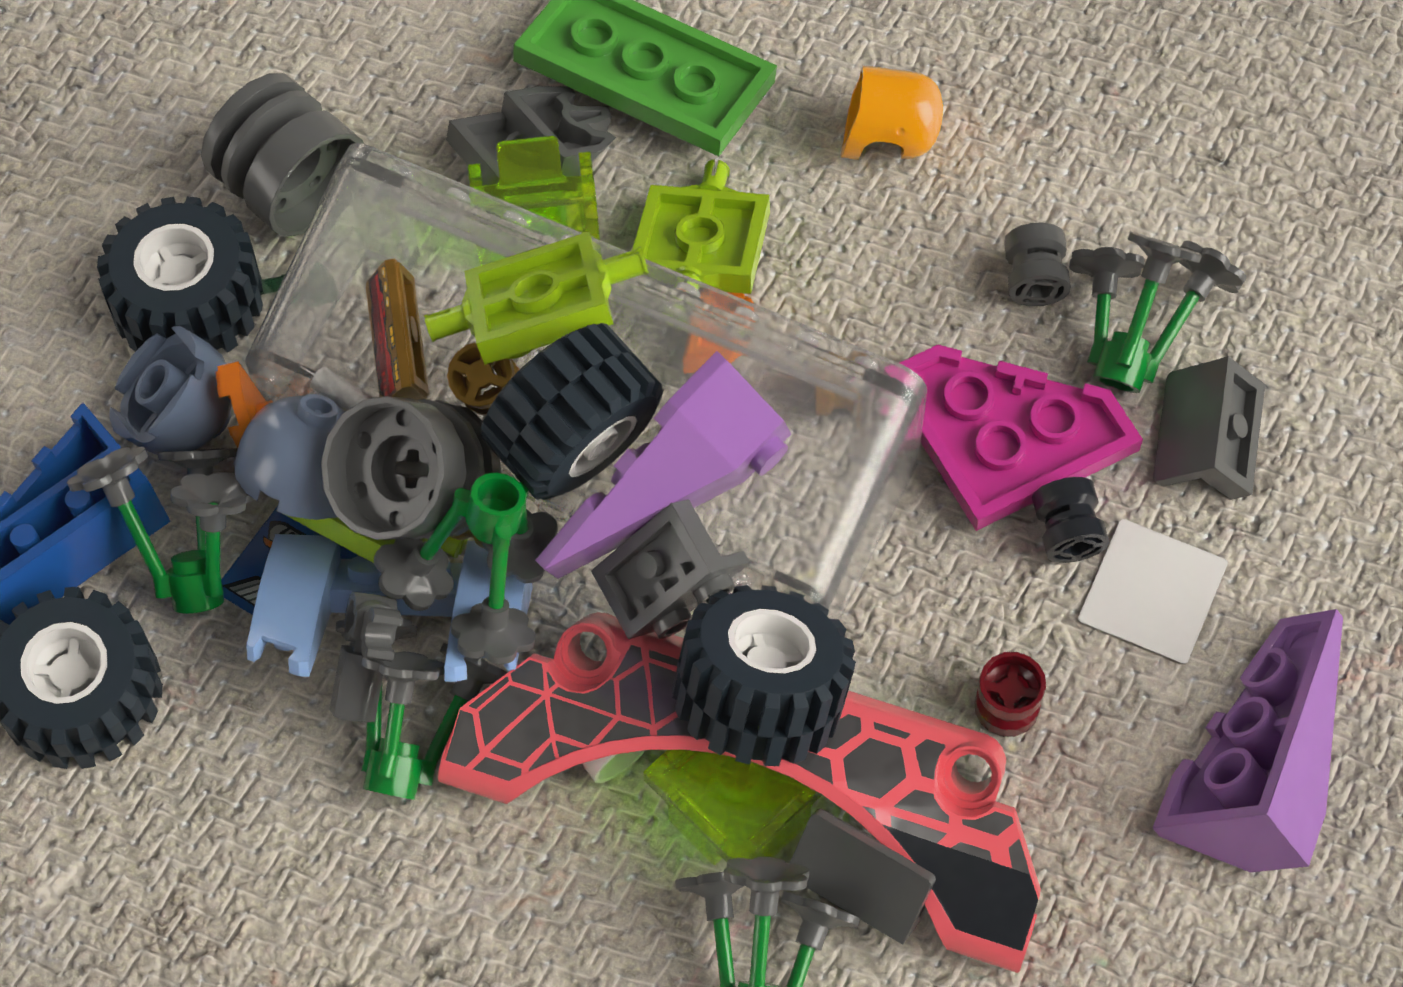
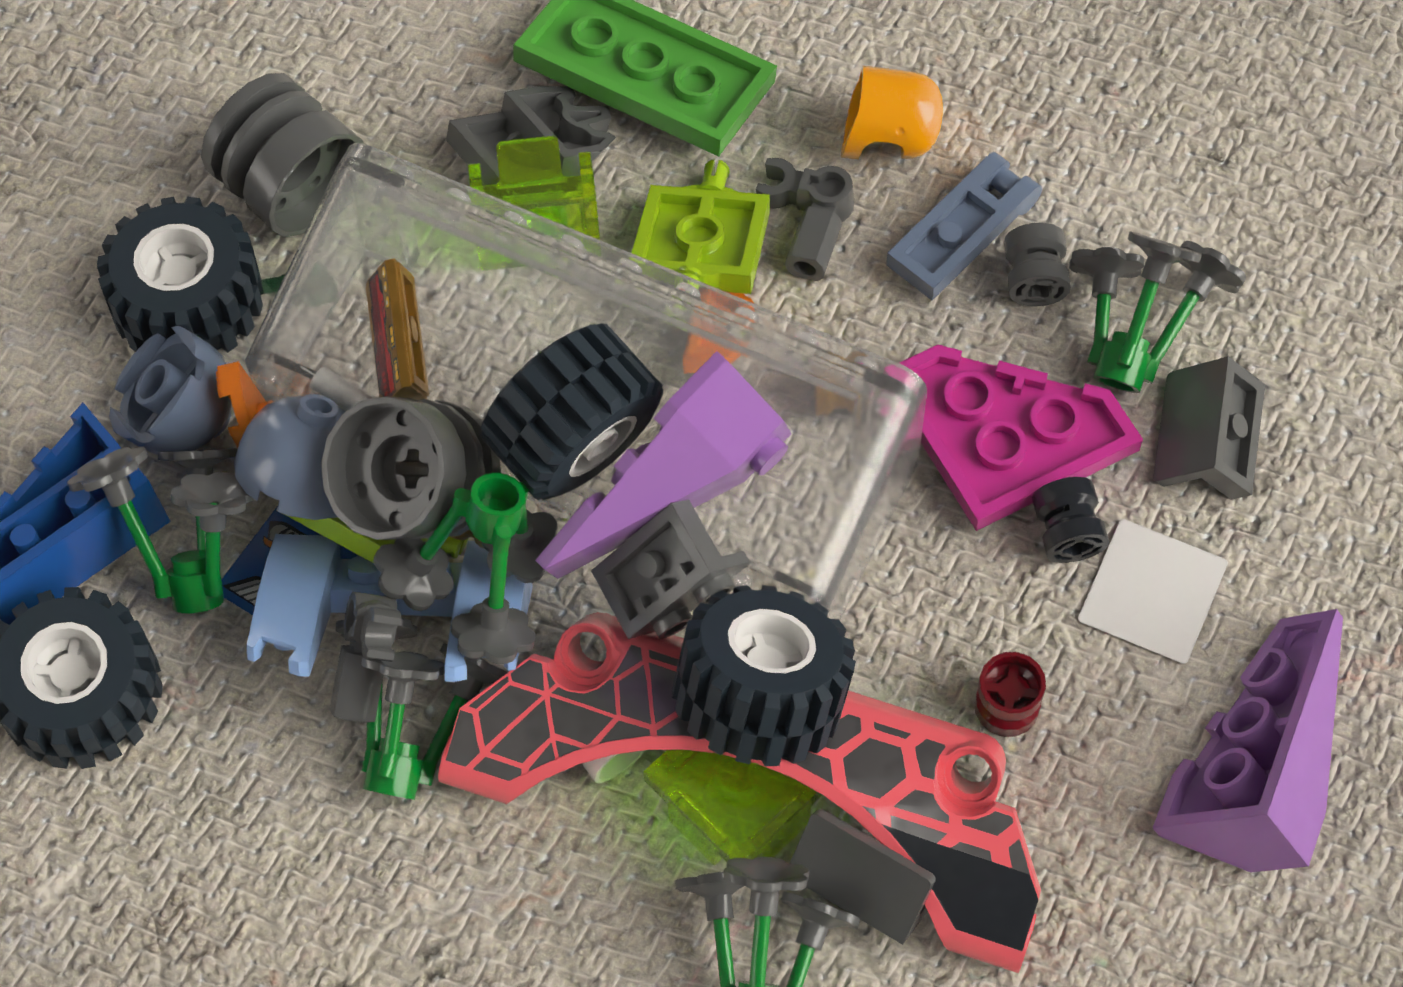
lime plate [424,232,649,365] -> none
pearl gold wheel [447,342,520,416] -> none
none -> dark grey bar [756,158,854,281]
none -> sand blue plate [886,152,1042,301]

